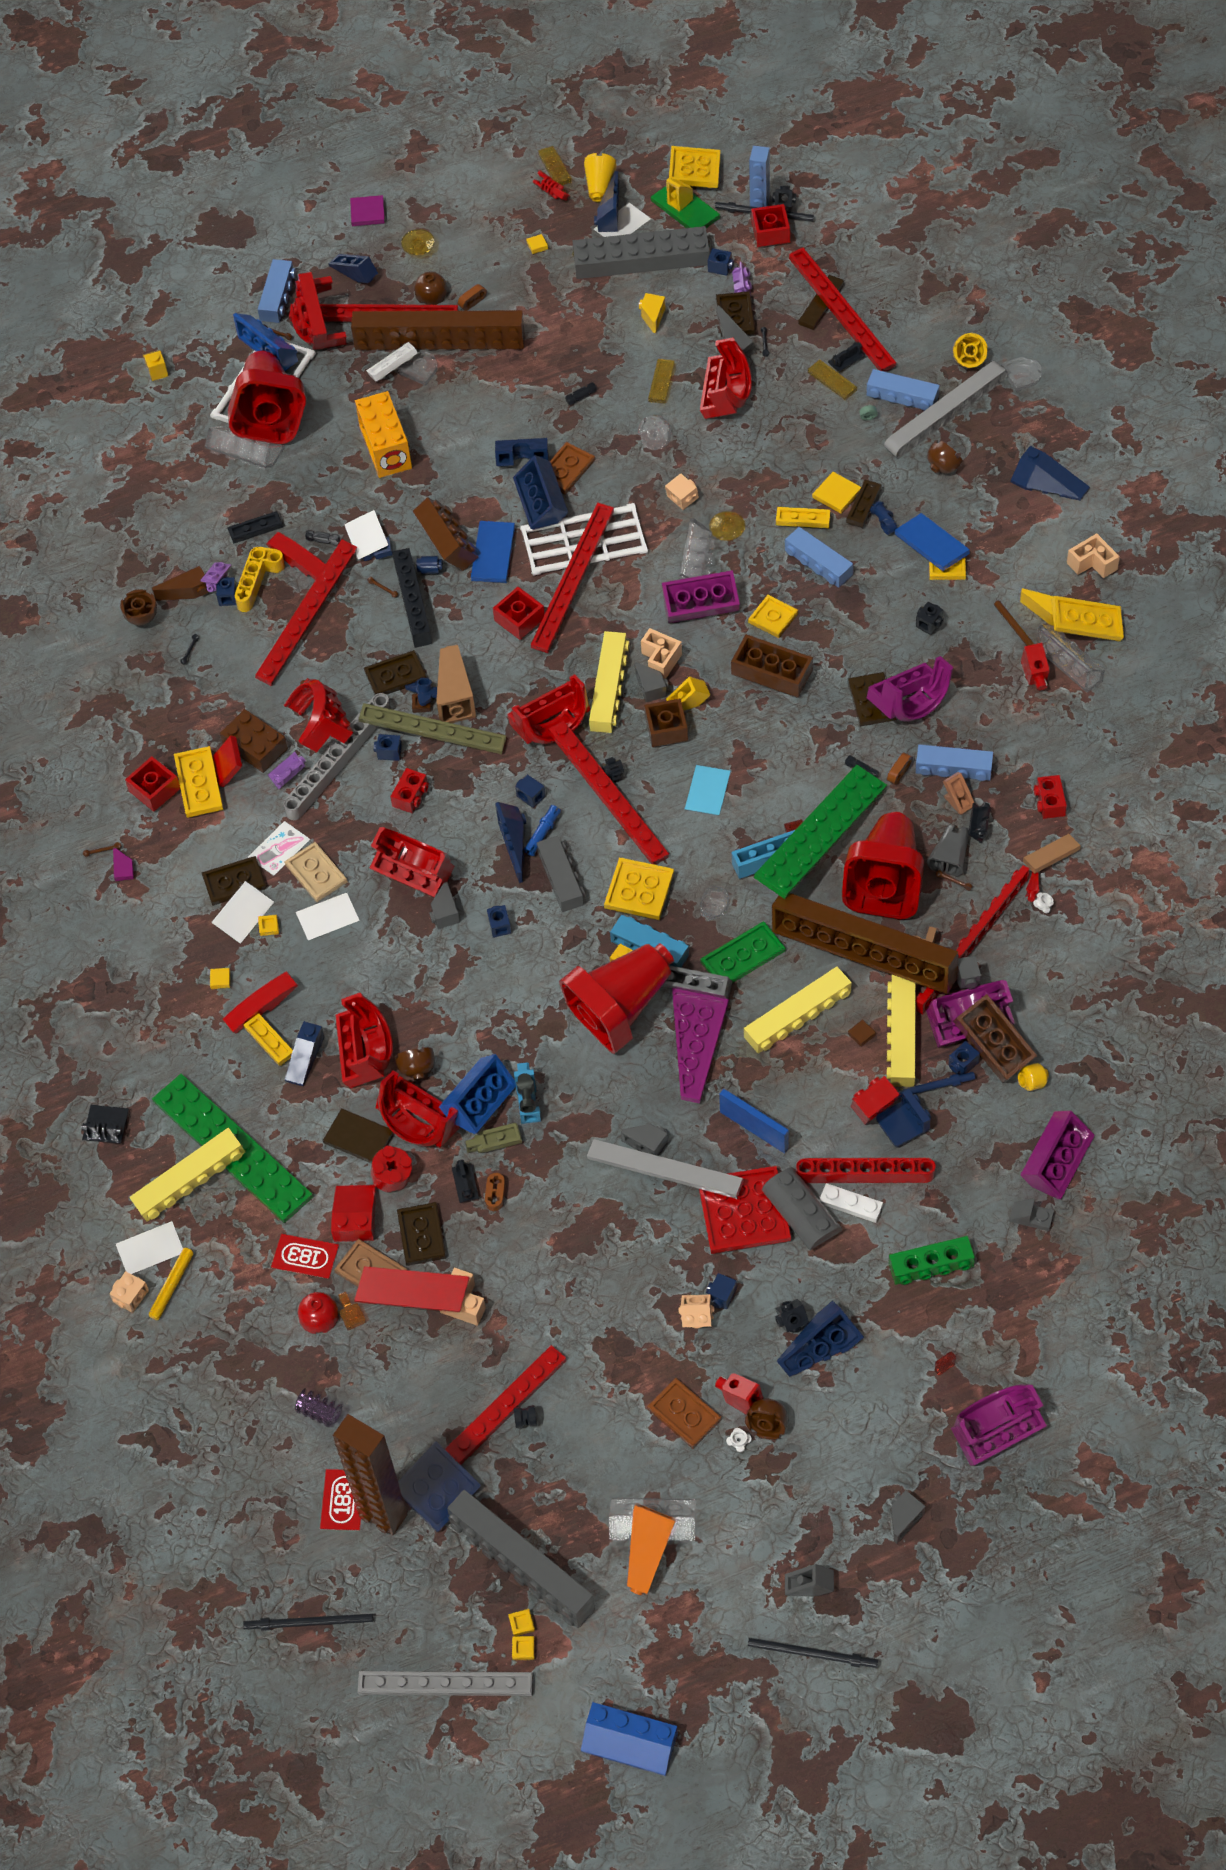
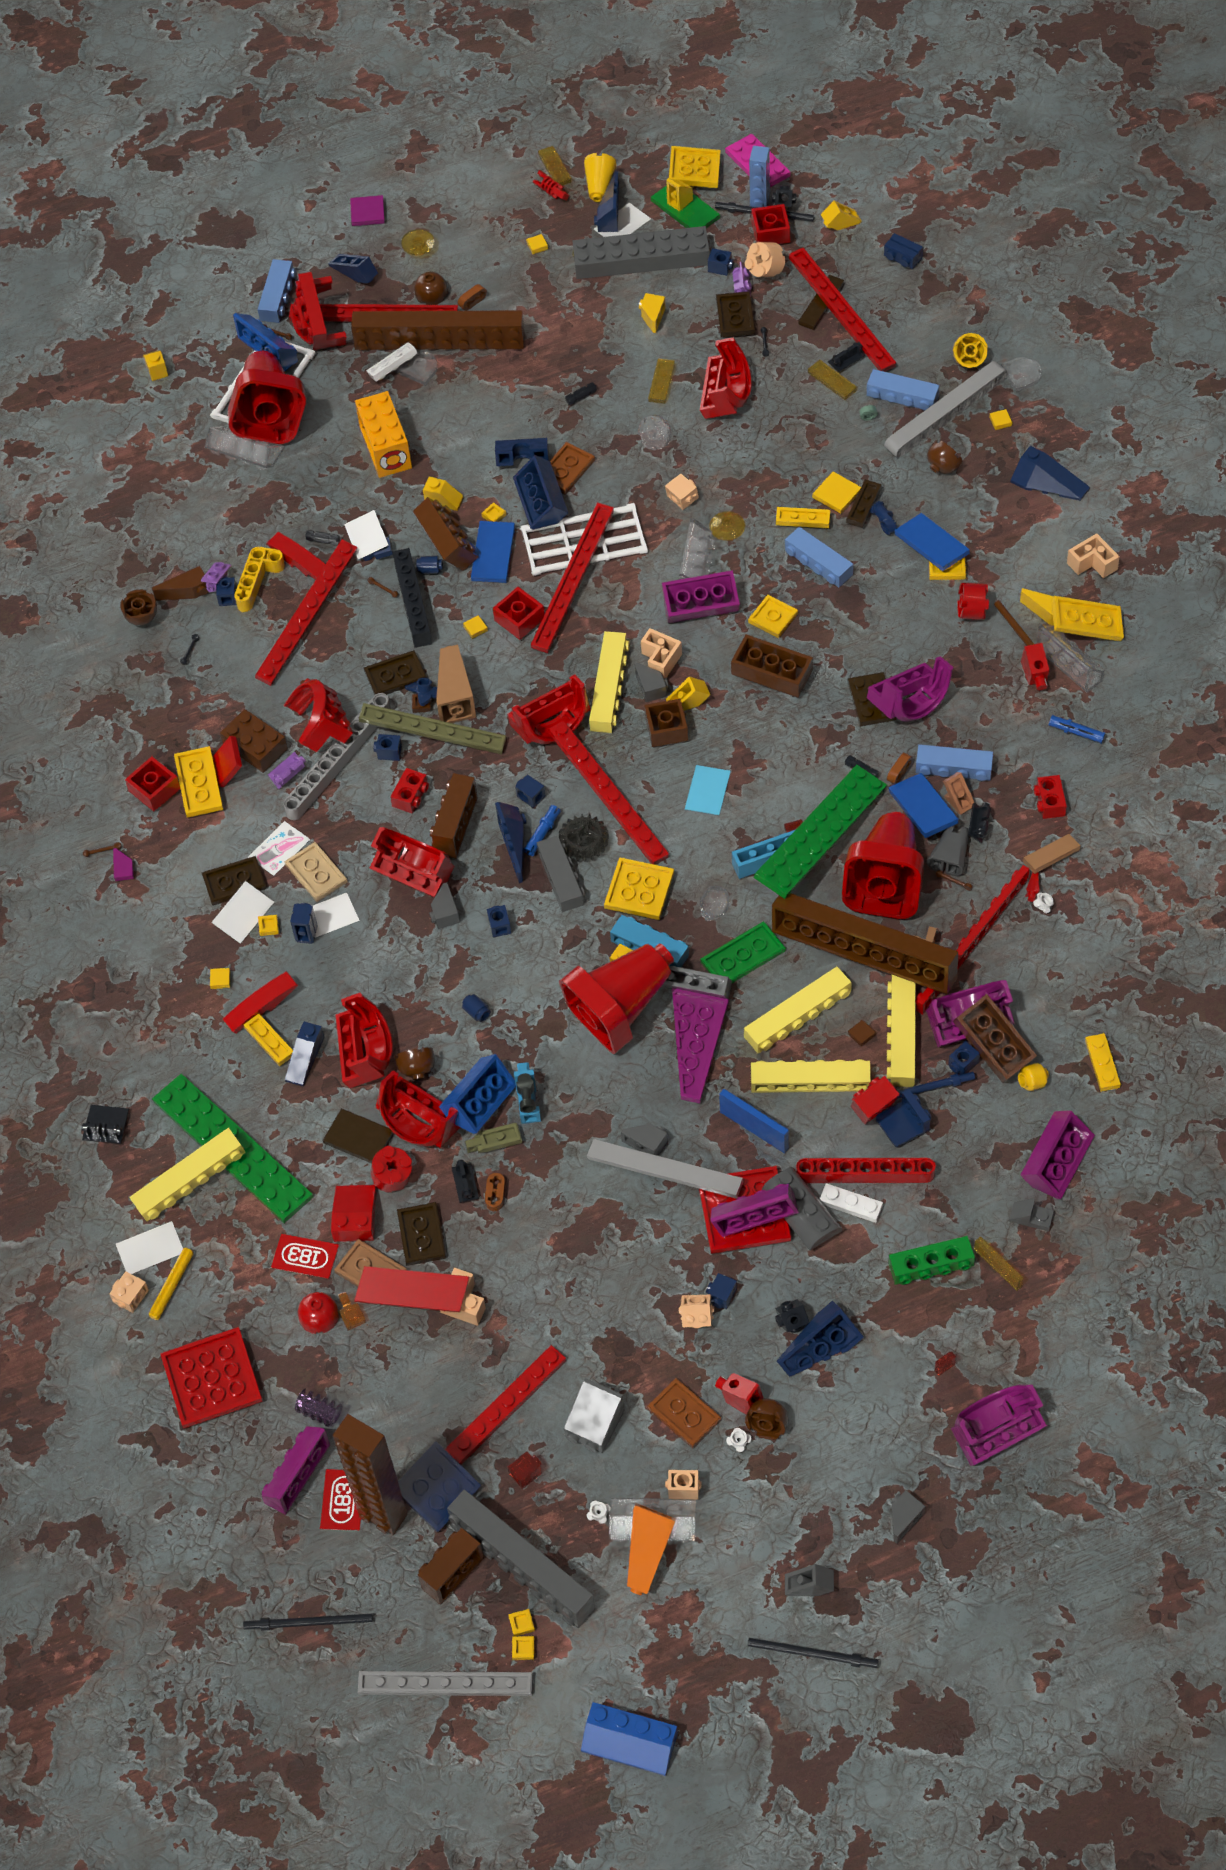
black tile [227,511,283,544] -> none
black wheel [514,1405,537,1428] -> none
black gear [602,757,624,781] -> none
dark grey slope [716,305,753,354] -> none
black brick [916,602,944,635] -> none
dark grey slope [956,956,981,989] -> none
none -> red plate [160,1327,263,1429]
none -> magenta slope [262,1426,330,1515]
none -> dark blue brick [290,903,318,944]
none -> reddish brown brick [418,1528,484,1605]
none -> yellow slope [423,477,464,511]
none -> reddish brown brick [430,773,478,859]
none -> dark blue brick [462,994,491,1022]
none -> yellow tile [463,615,488,639]
none -> yellow tile [481,503,507,522]
none -> clear red brick [508,1451,542,1489]
none -> clear smoke gear [559,814,609,862]
none -> slope [564,1378,625,1453]
none -> white plate [587,1501,611,1524]
none -> light nougat head [665,1470,702,1500]
none -> magenta slope [710,1184,799,1237]
none -> dark pink plate [725,134,791,187]
none -> light nougat brick [745,242,785,277]
none -> light yellow brick [751,1059,871,1093]
none -> yellow slope [821,200,862,230]
none -> dark blue brick [884,233,924,269]
none -> blue tile [888,773,958,838]
none -> red brick [957,583,989,620]
none -> clear yellow tile [974,1237,1023,1291]
none -> yellow tile [989,409,1012,430]
none -> blue pin [1048,715,1105,744]
none -> yellow plate [1085,1033,1121,1091]

